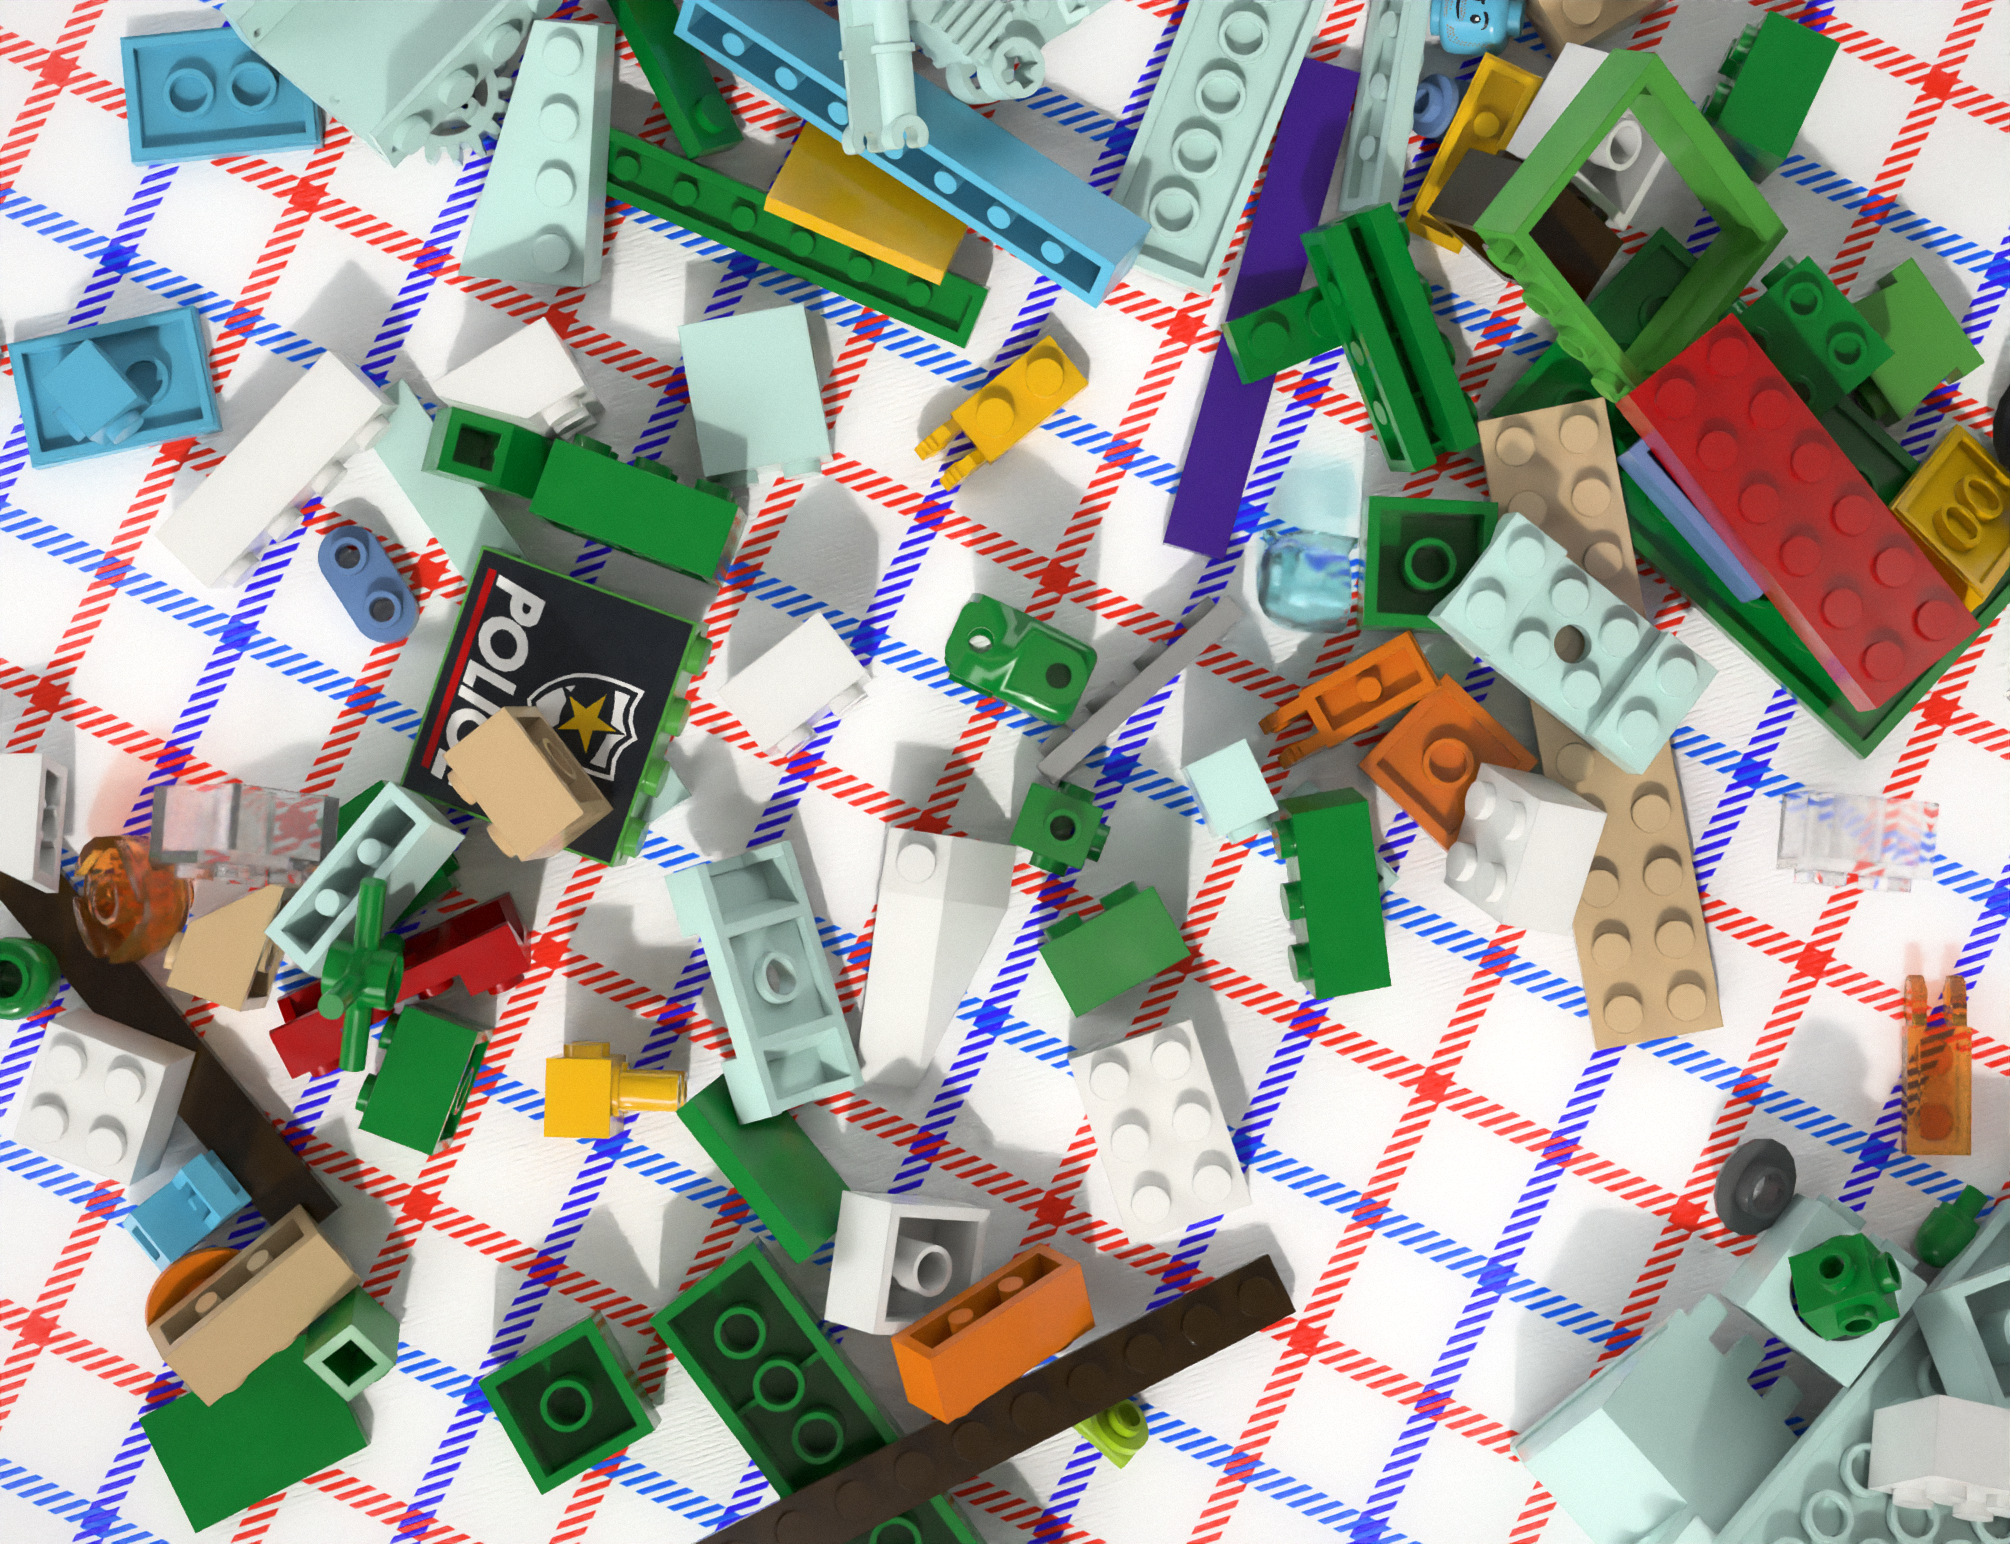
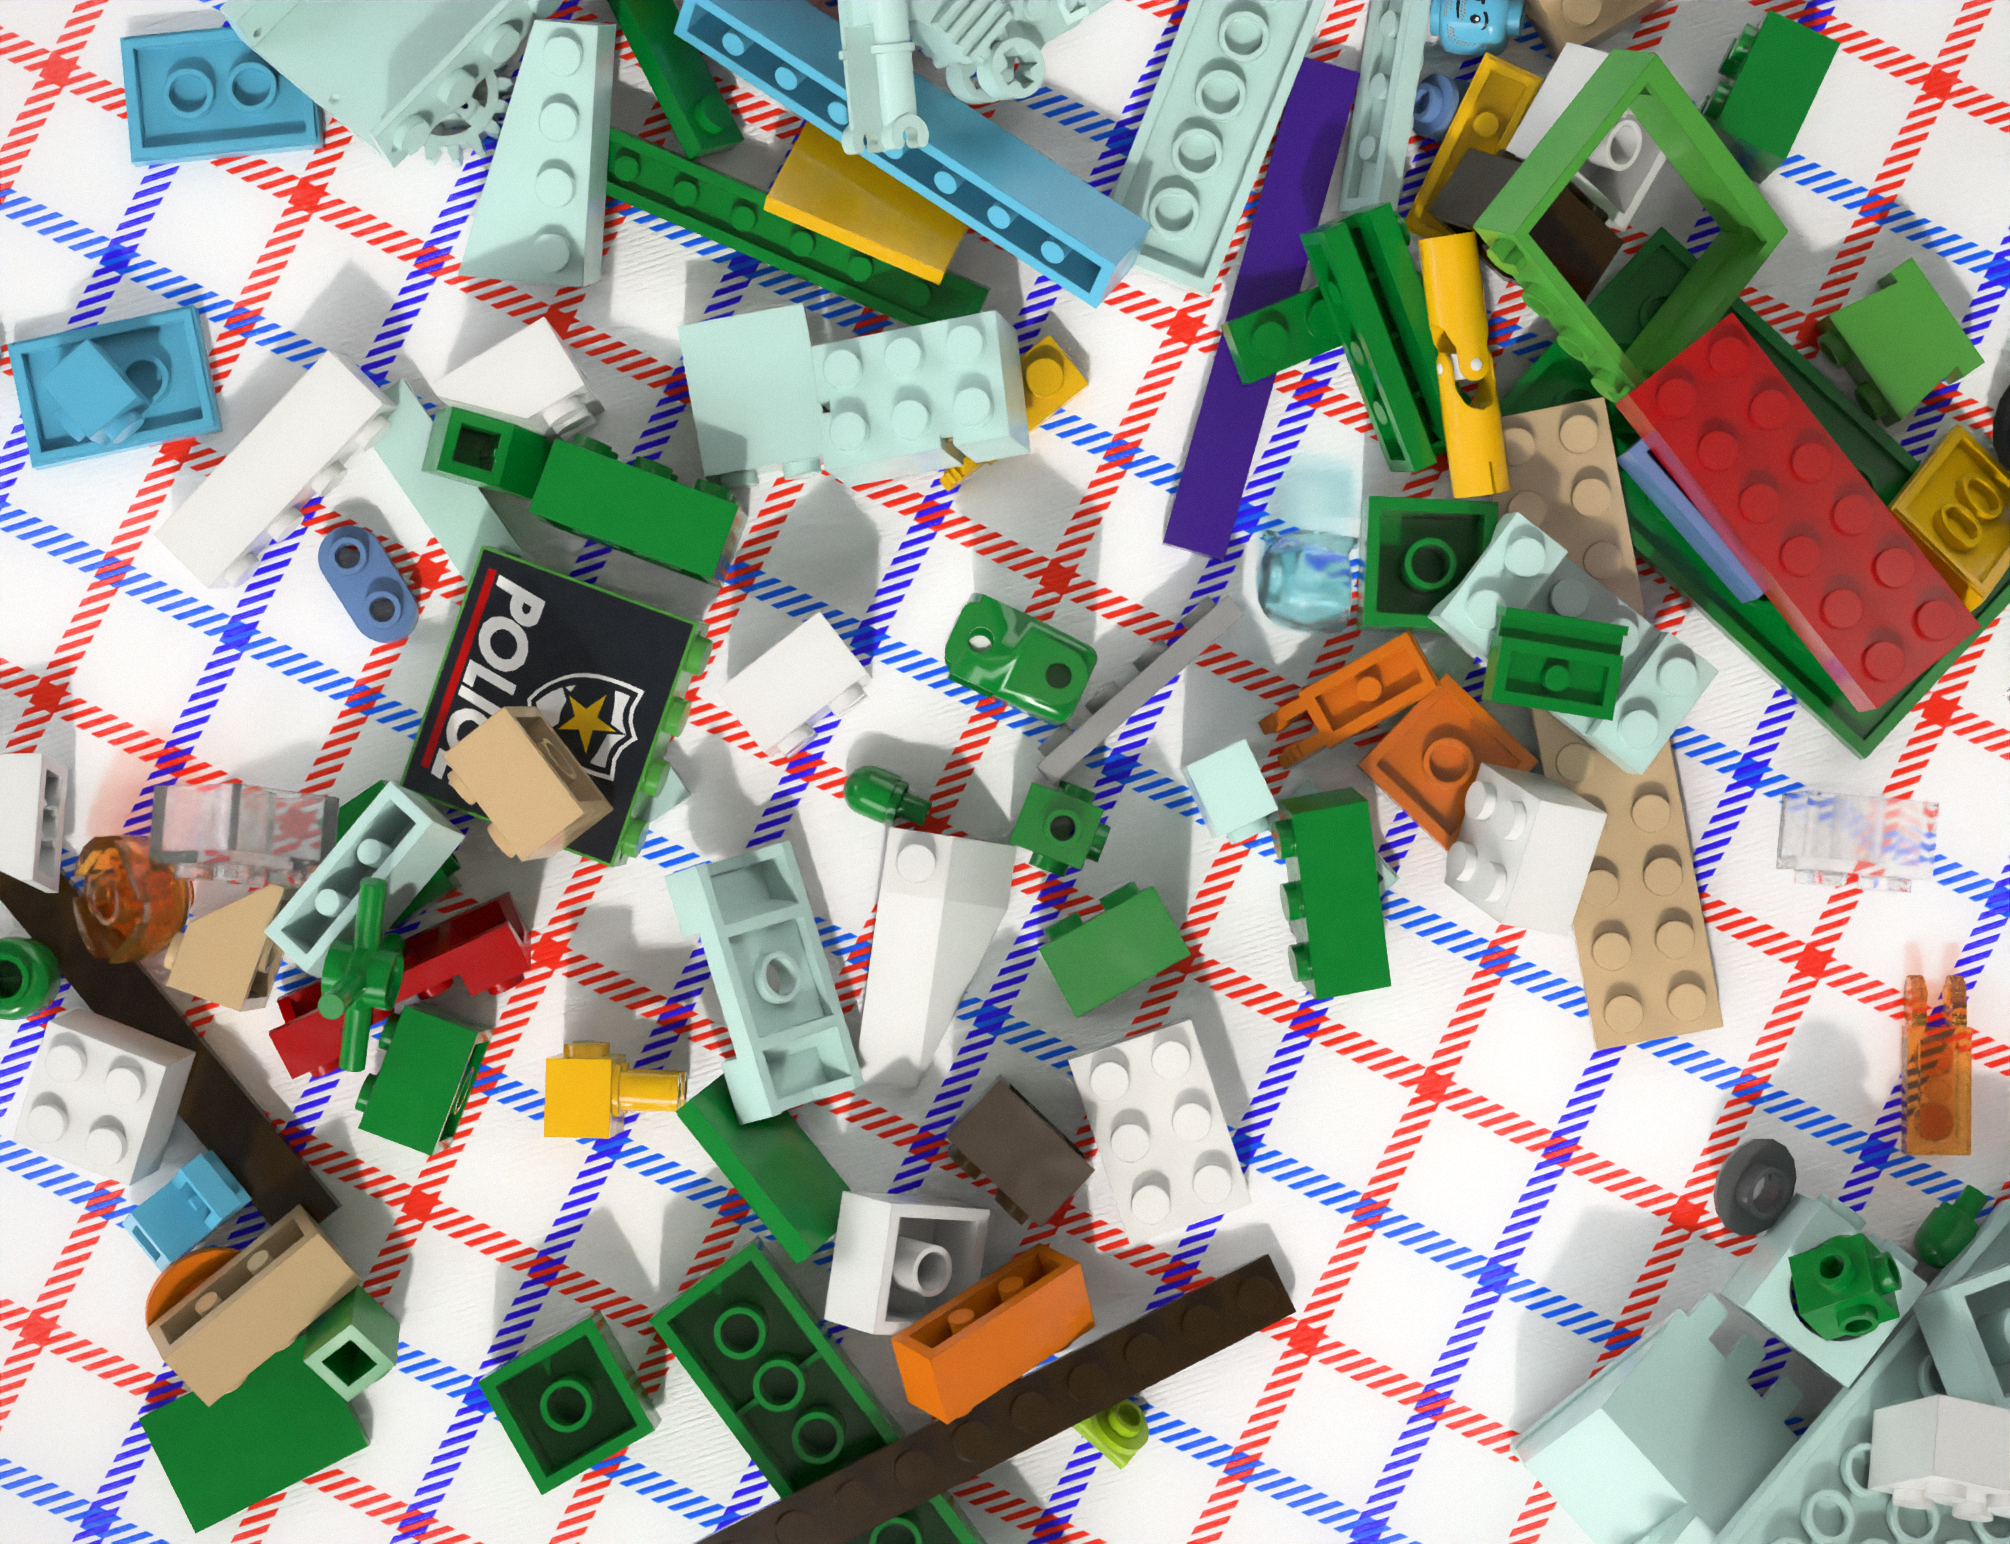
green brick [1718,255,1895,420] -> none
none -> light aqua piece [811,310,1031,487]
none -> green cylinder [843,766,932,826]
none -> dark brown brick [946,1074,1095,1227]
none -> yellow piece [1417,231,1511,498]
none -> green plate [1481,605,1629,721]

